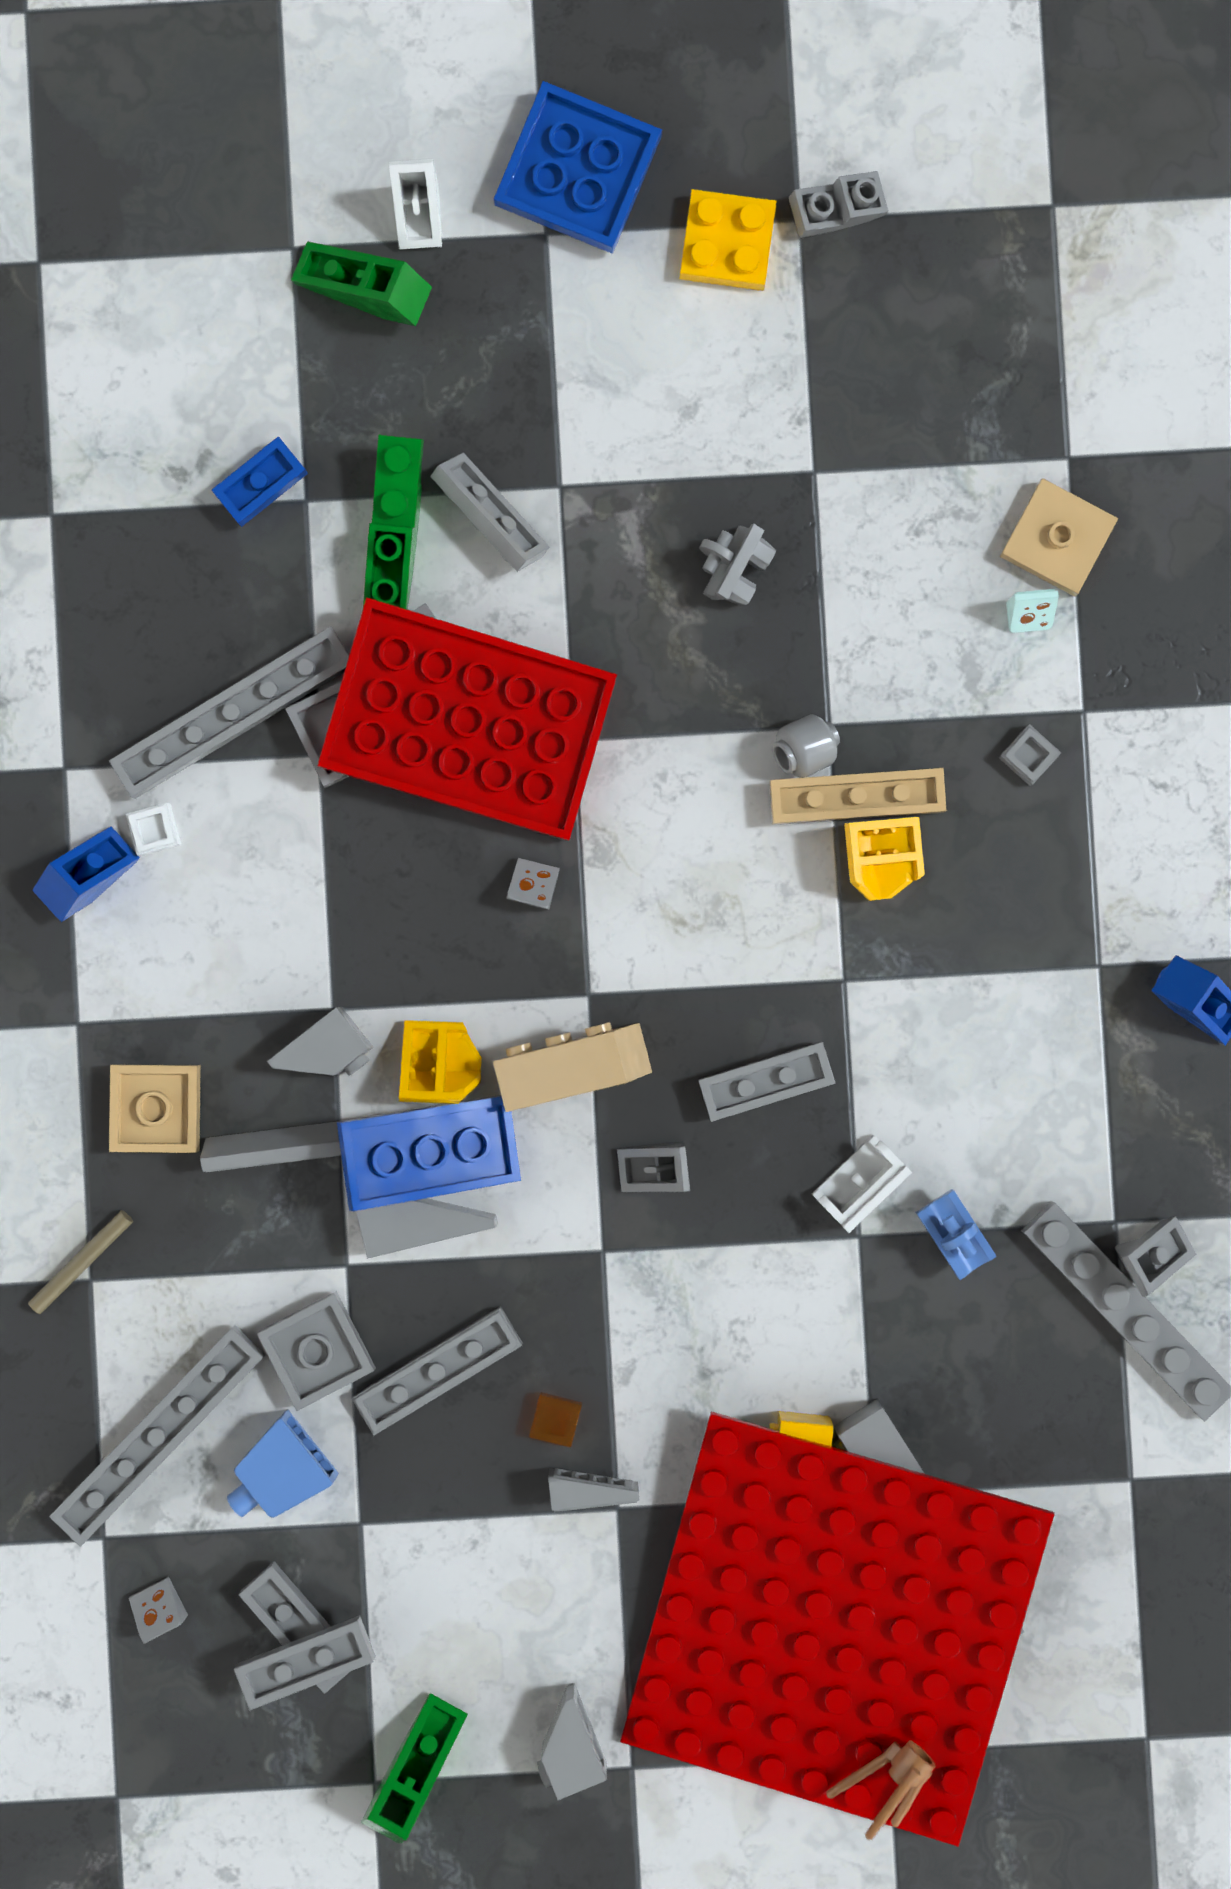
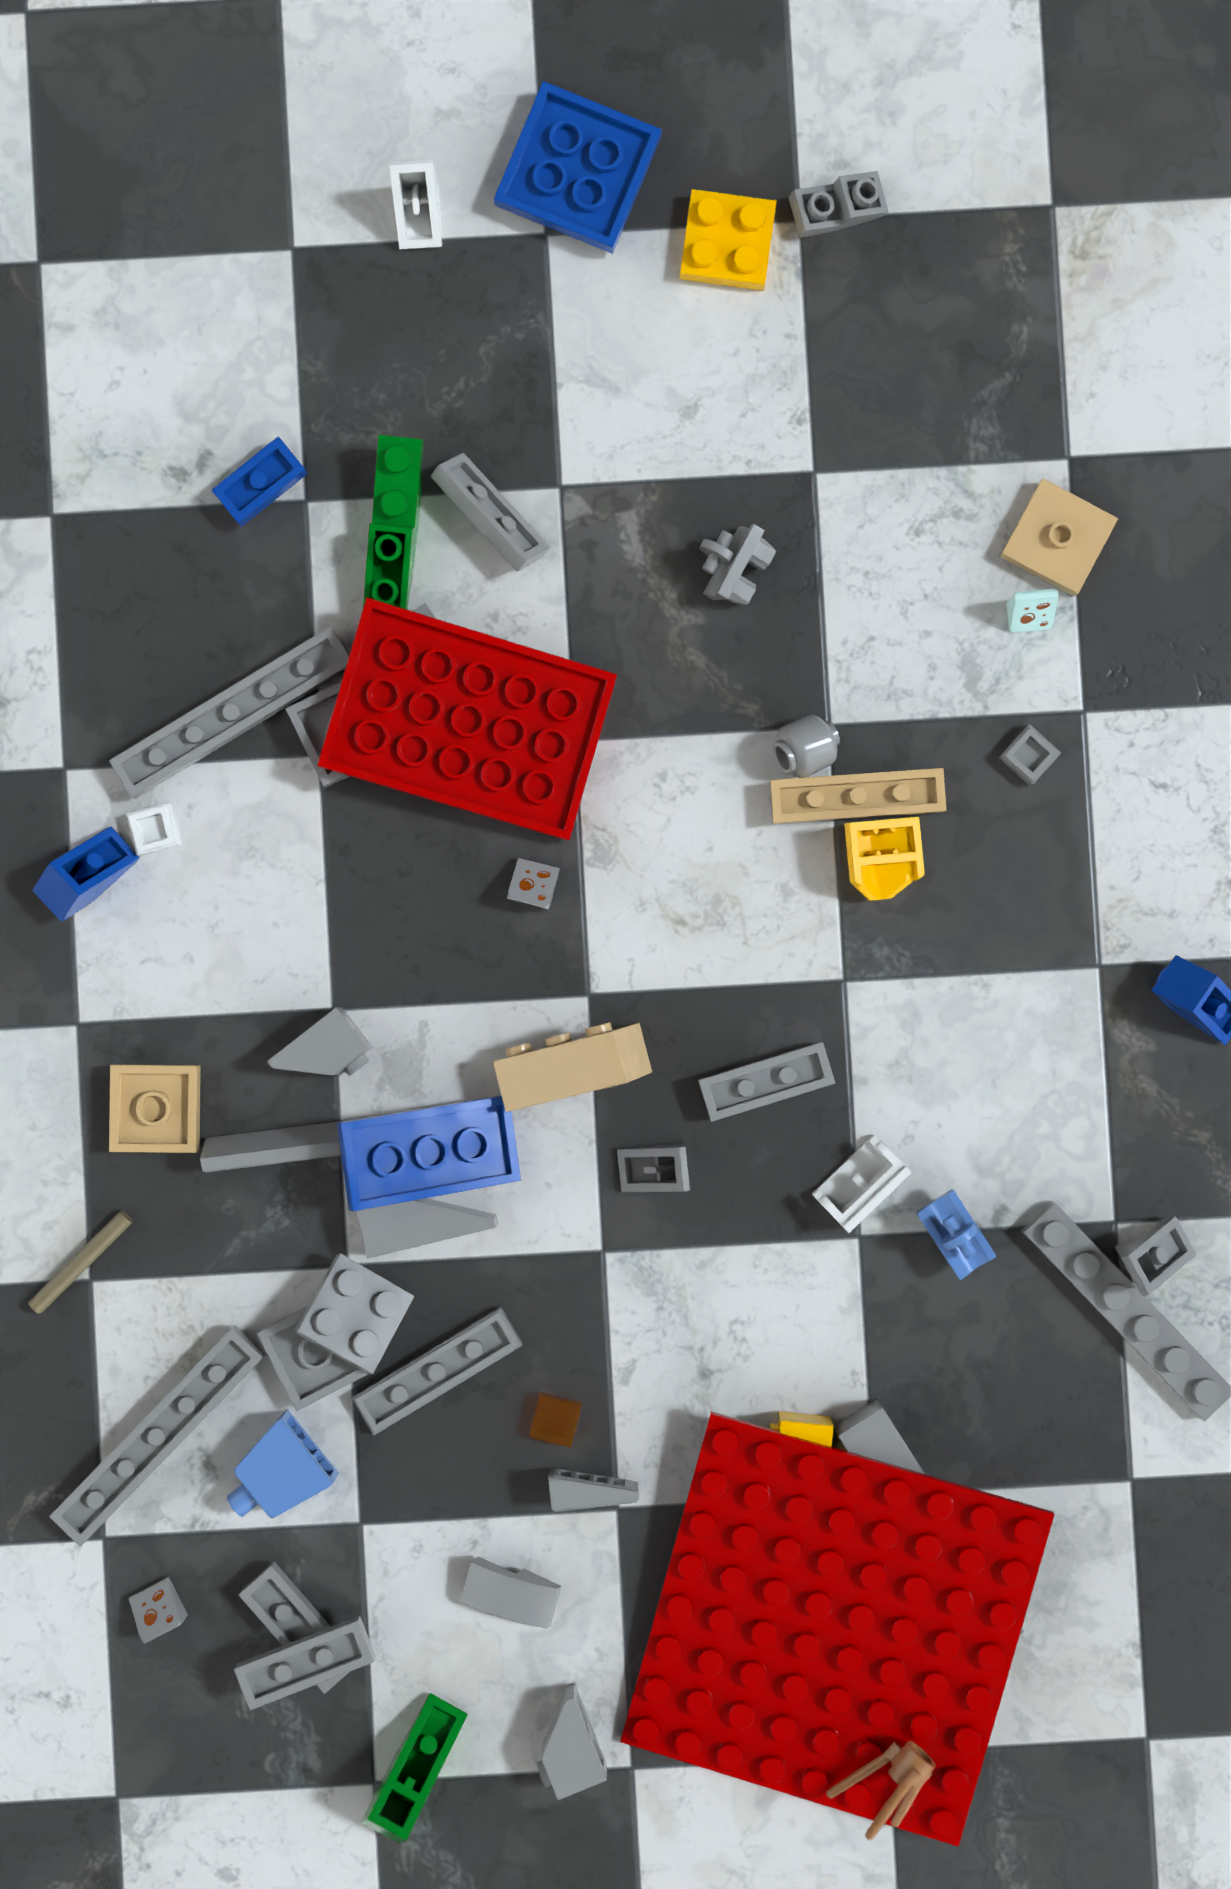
green slope [291,241,432,326] -> none
yellow slope [399,1020,482,1104] -> none
none -> light grey plate [294,1253,414,1374]
none -> light grey slope [460,1557,561,1628]

